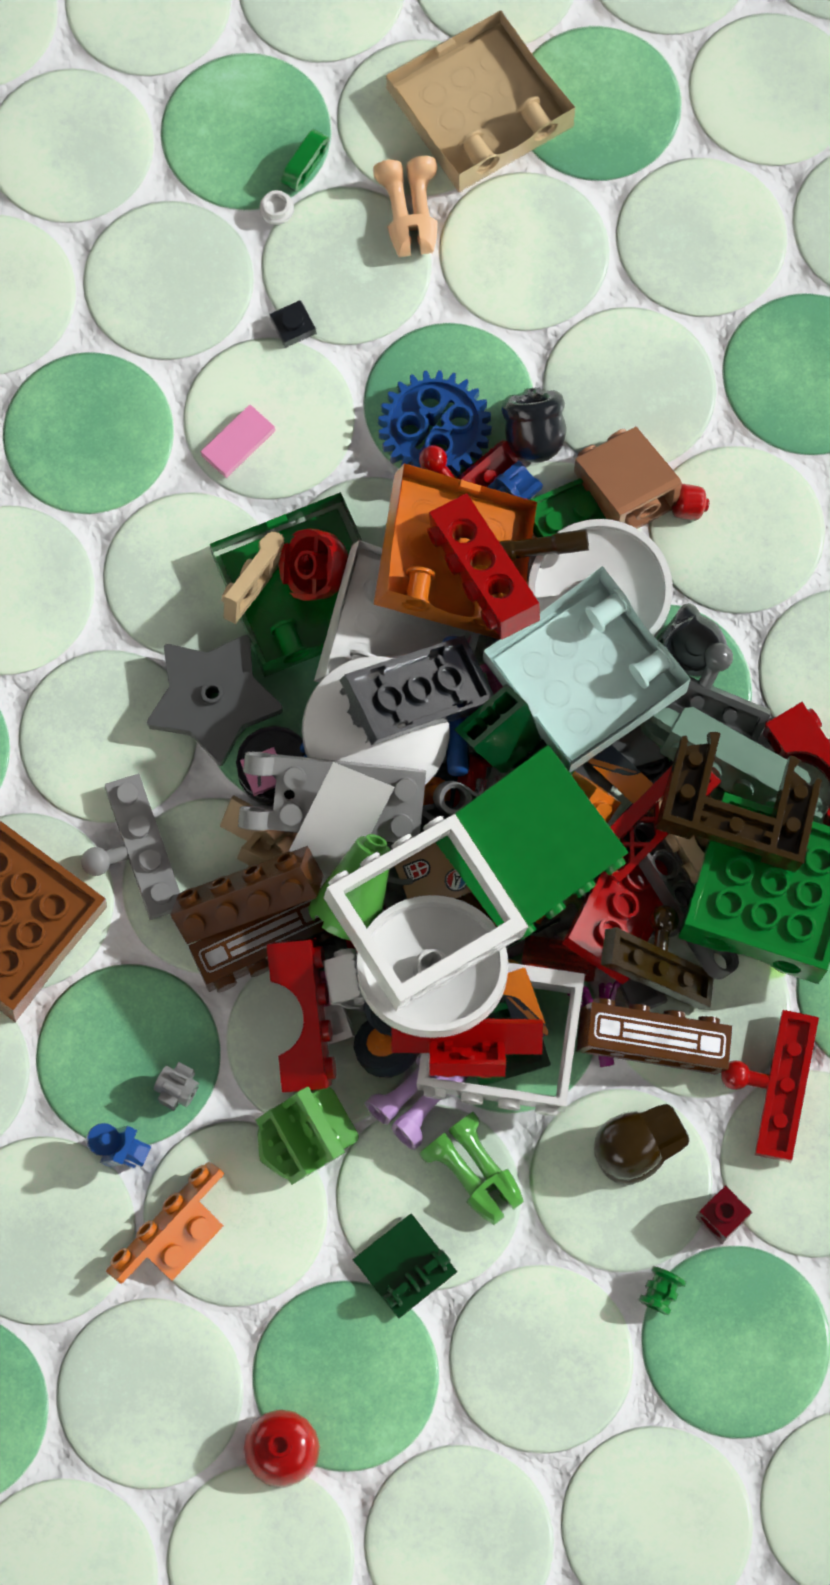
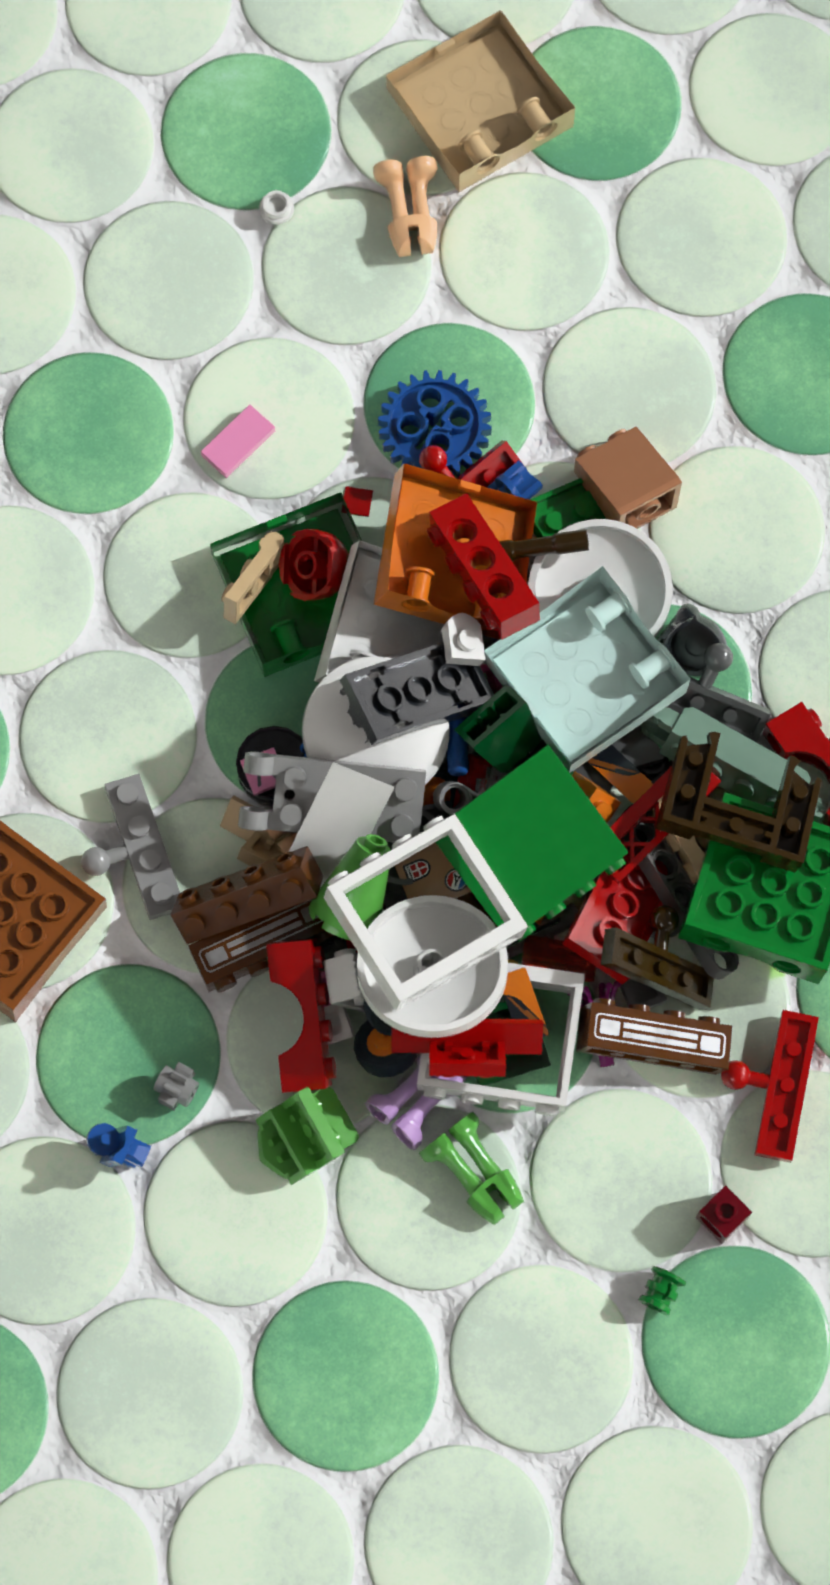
orange bracket [106,1162,224,1284] -> none
dark grey plate [147,634,283,766] -> none
red cylinder [243,1409,320,1488] -> none
black plate [270,300,316,348] -> none
green beam [281,129,330,191] -> none
dark green hinge [352,1213,458,1319] -> none
black piece [501,387,566,463] -> none
dark brown piece [594,1104,689,1185] -> none
red piece [671,484,709,521] -> none
none -> red sticker [341,486,373,517]
none -> white plate [440,612,485,666]

